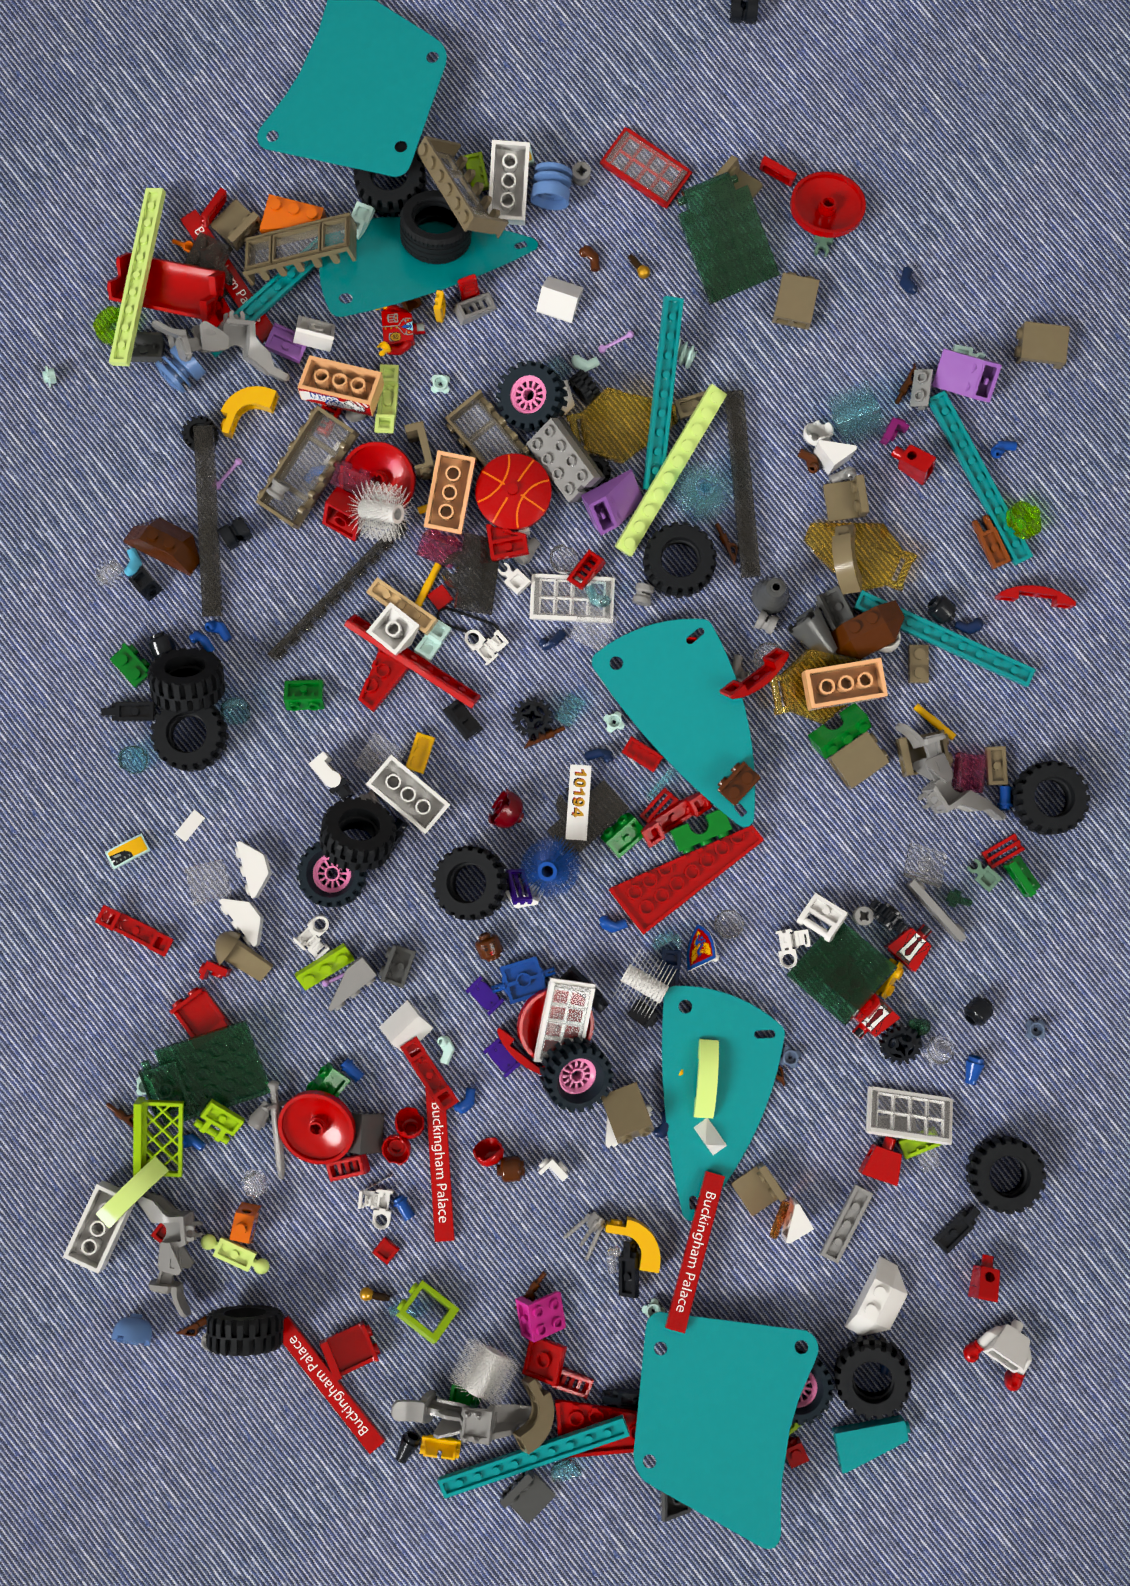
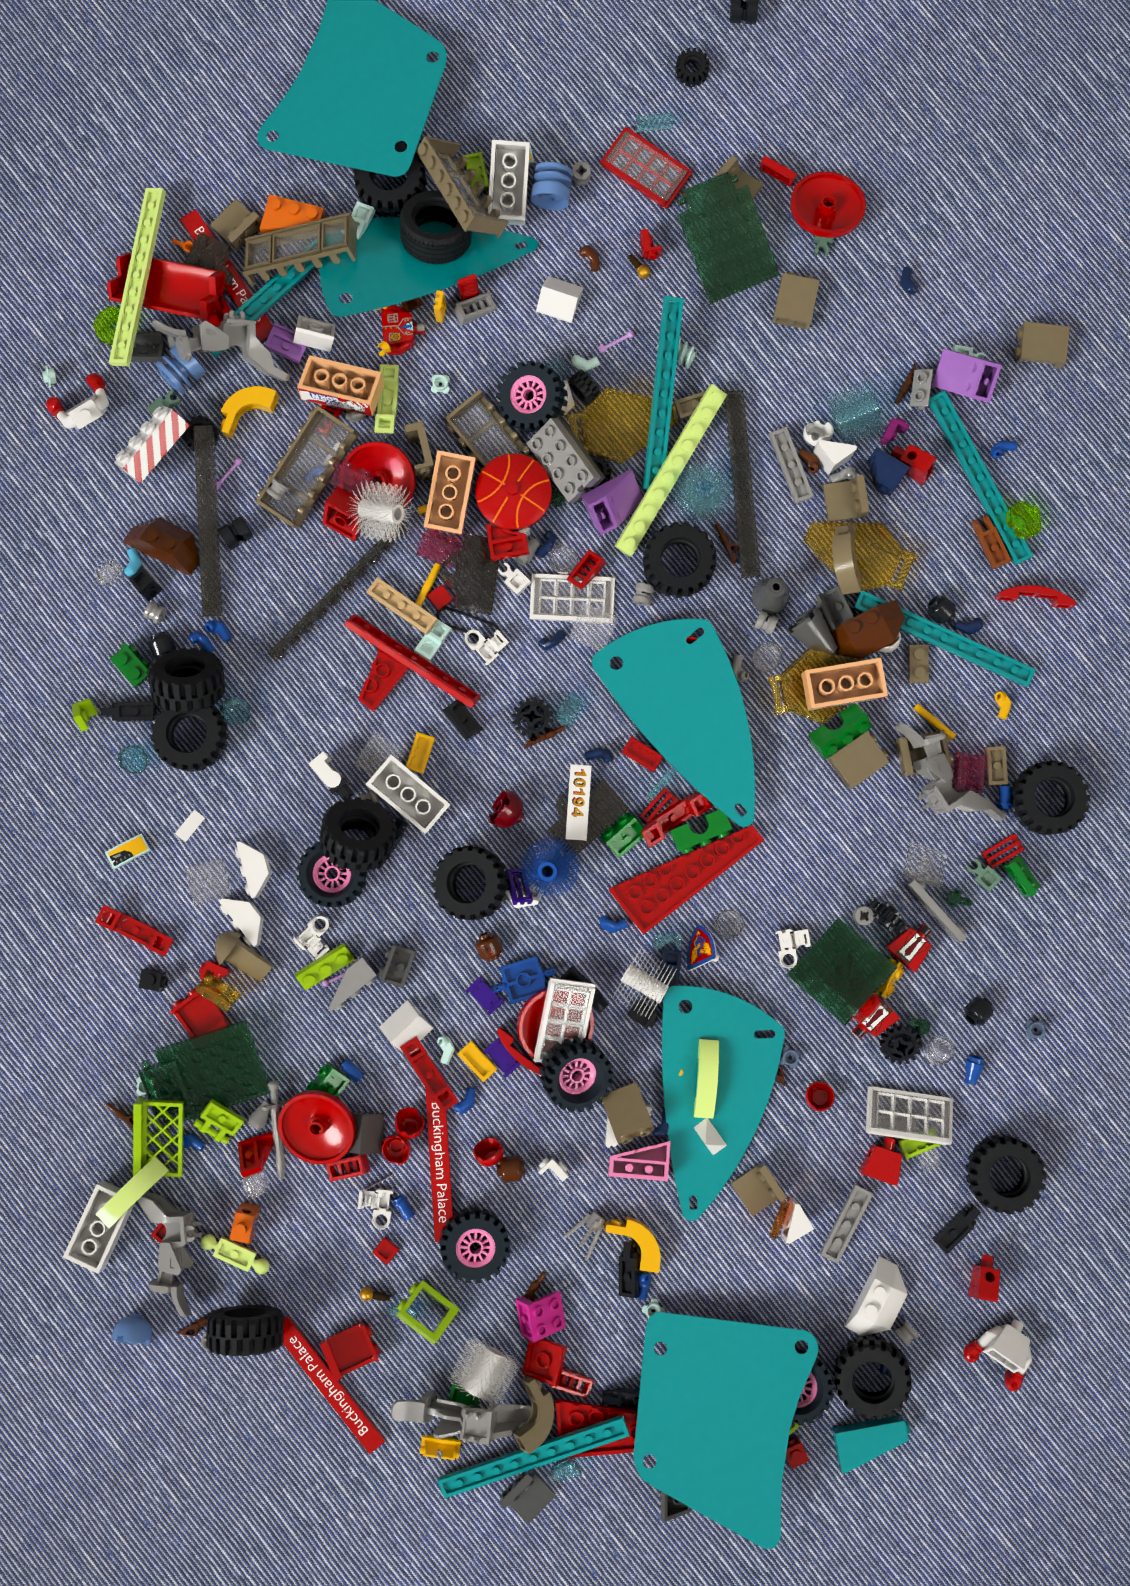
red tile [201,187,227,229] -> none
green bracket [284,680,324,711] -> none
white slope [366,602,420,656] -> none
black cone [396,1431,420,1464] -> none
clear light blue arm [585,585,611,607] -> none
light aqua plate [603,711,625,733] -> none
clear arm [606,1246,621,1274] -> none
red tile [665,1171,725,1334] -> none
reddish brown bracket [717,761,761,806] -> none
red slope [719,647,789,699] -> none
white plate [797,893,848,943] -> none
none -> white torso [46,373,109,429]
none -> lime bracket [72,698,98,732]
none -> white brick [114,405,190,483]
none -> black bracket [139,969,168,992]
none -> light grey wheel [143,601,167,625]
none -> sand green plate [146,390,182,416]
none -> clear yellow plate [195,973,242,1012]
none -> red wing [238,1131,274,1178]
none -> black wheel [439,1207,510,1284]
none -> yellow tile [457,1040,498,1082]
none -> dark blue arm [536,530,557,558]
none -> clear green plate [550,488,565,507]
none -> bright pink wedge [608,1141,670,1181]
none -> clear light blue tile [635,113,674,132]
none -> blue arm [637,1271,651,1301]
none -> red bracket [640,229,662,260]
none -> black tyre [675,48,710,87]
none -> light grey plate [768,427,814,504]
none -> red hair [805,1082,835,1111]
none -> dark blue slope [868,447,909,496]
none -> light grey wheel [895,1321,920,1346]
none -> yellow arm [994,691,1012,720]

